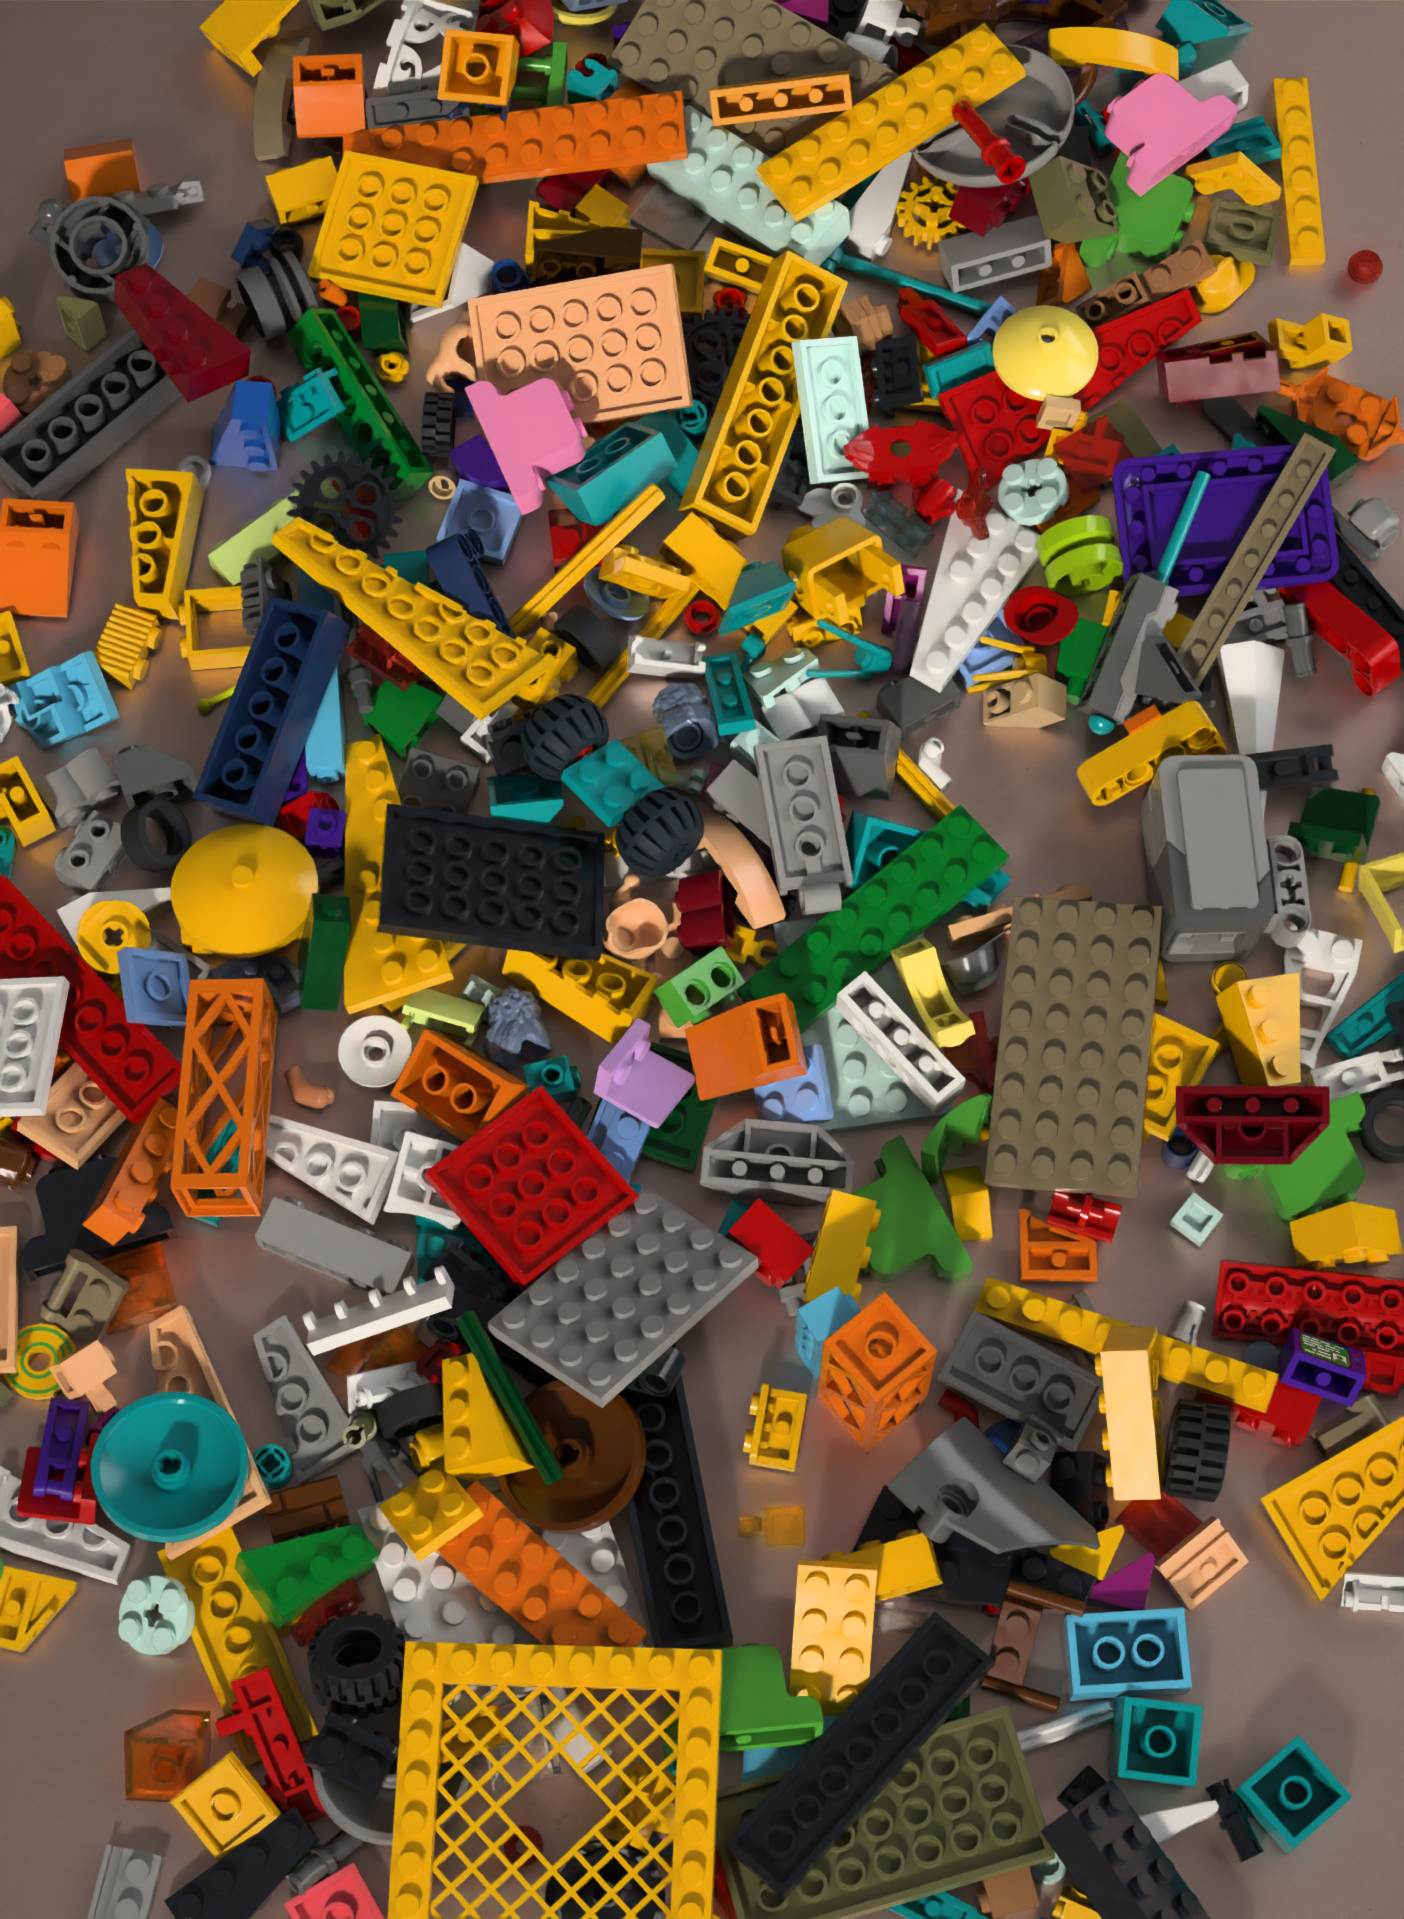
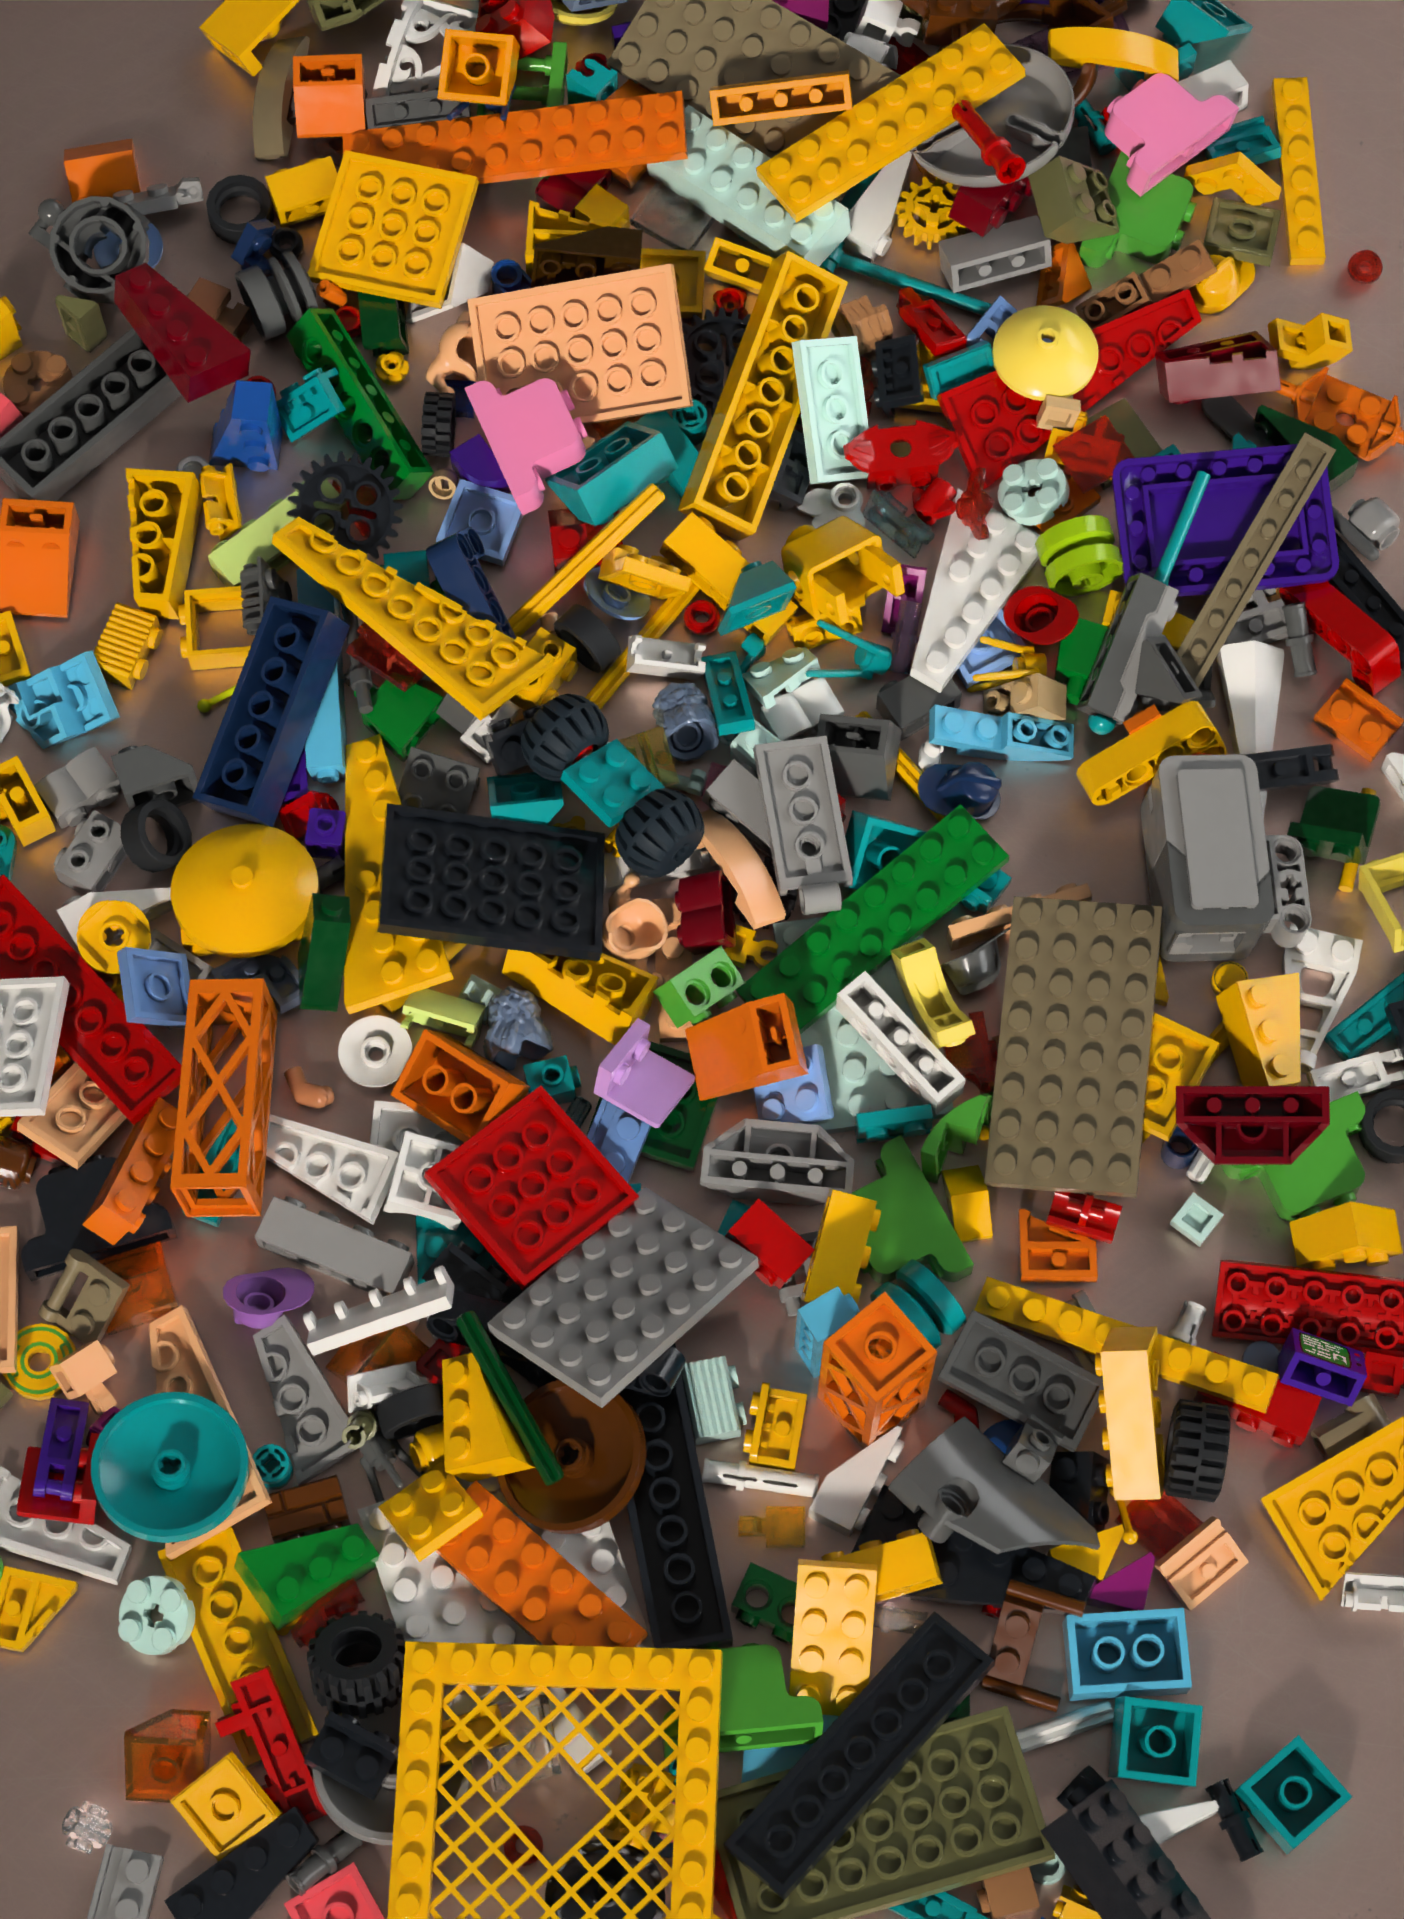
none -> clear gear [62,1801,112,1854]
none -> yellow hinge [198,463,242,542]
none -> black tyre [206,175,274,244]
none -> medium lavender piece [223,1267,314,1329]
none -> light aqua brick [681,1356,747,1445]
none -> white pin [702,1458,820,1499]
none -> dark green brick [731,1562,797,1645]
none -> white slope [808,1426,905,1538]
none -> teal plate [855,1104,933,1144]
none -> teal wheel [870,1259,966,1349]
none -> dark blue piece [917,762,1002,820]
none -> medium azure slope [929,704,1074,761]
none -> yellow hinge [1109,1487,1138,1545]
none -> orange plate [1313,678,1404,763]

